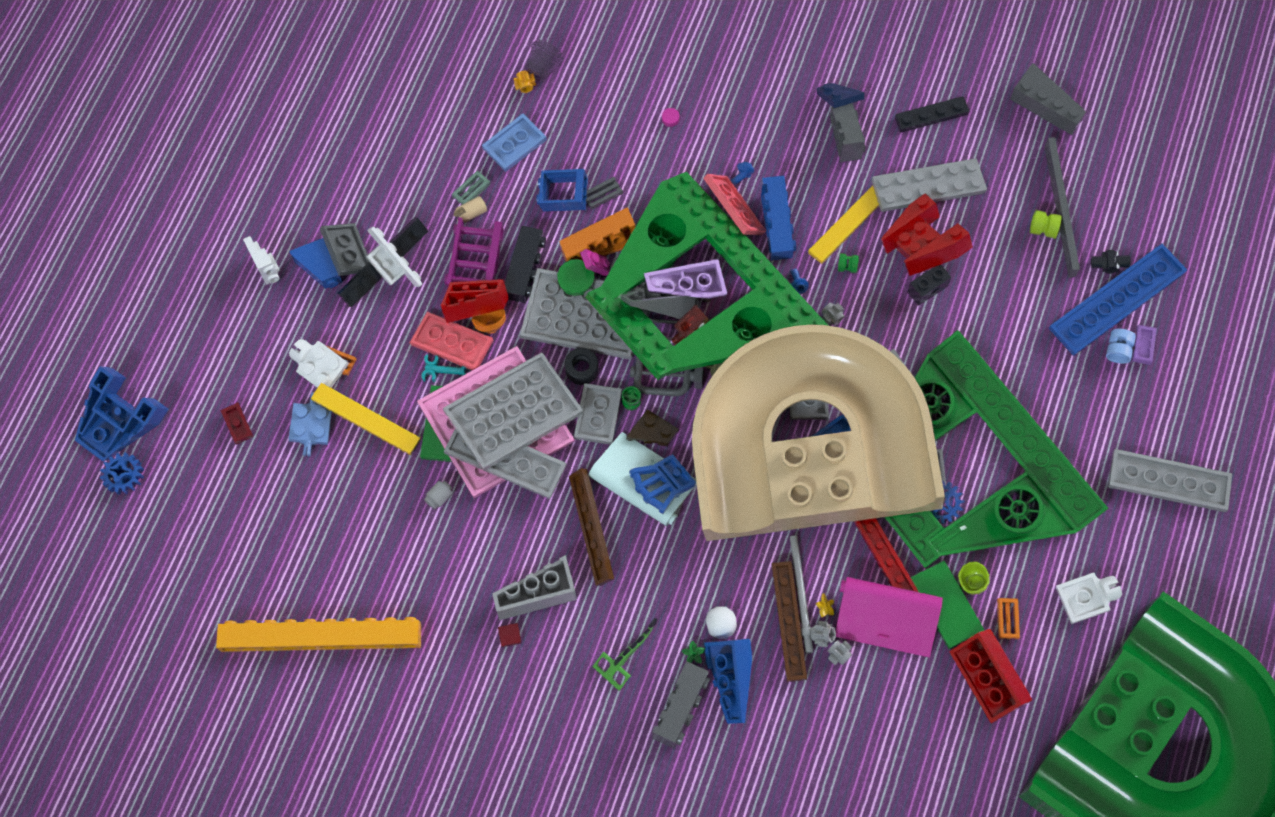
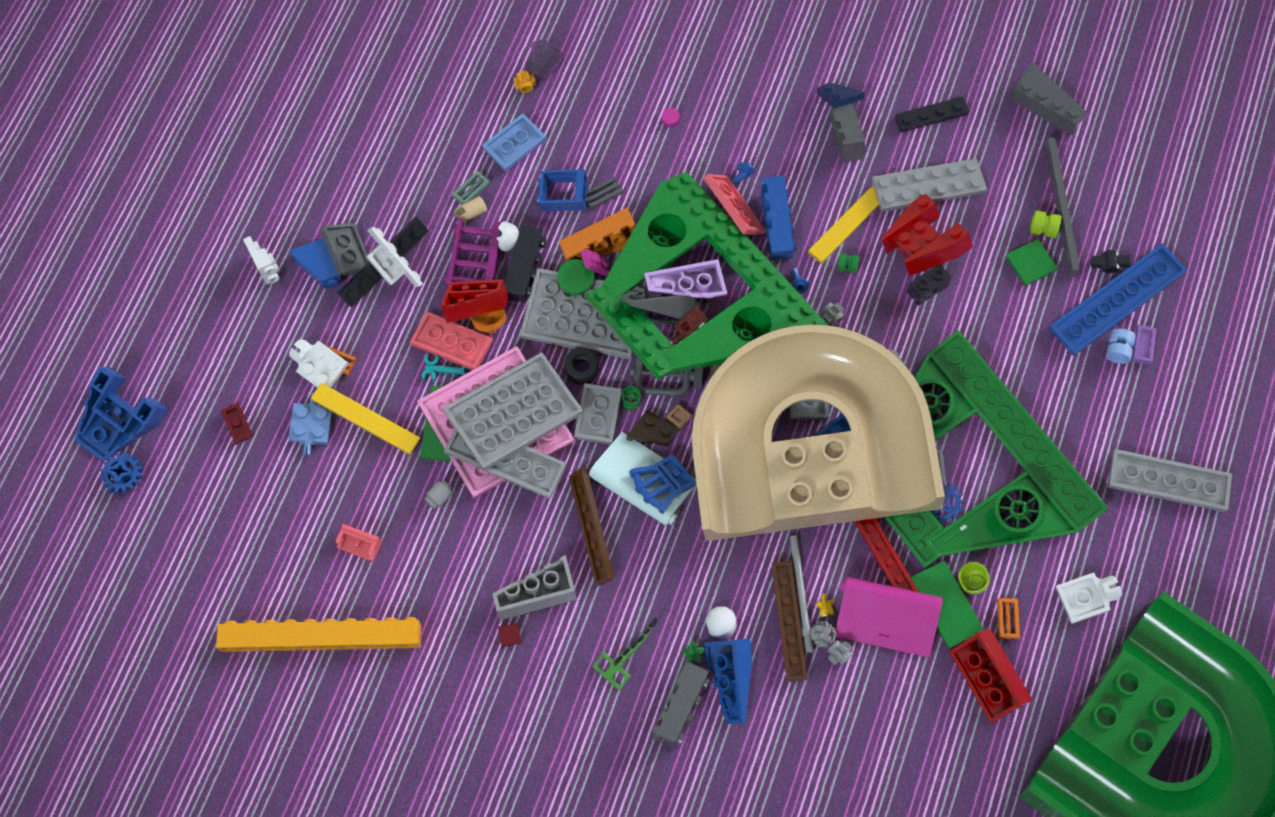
none -> coral hinge [336,524,382,562]
none -> white hair [497,221,519,252]
none -> medium nougat tile [666,404,693,431]
none -> green tile [1005,239,1058,287]

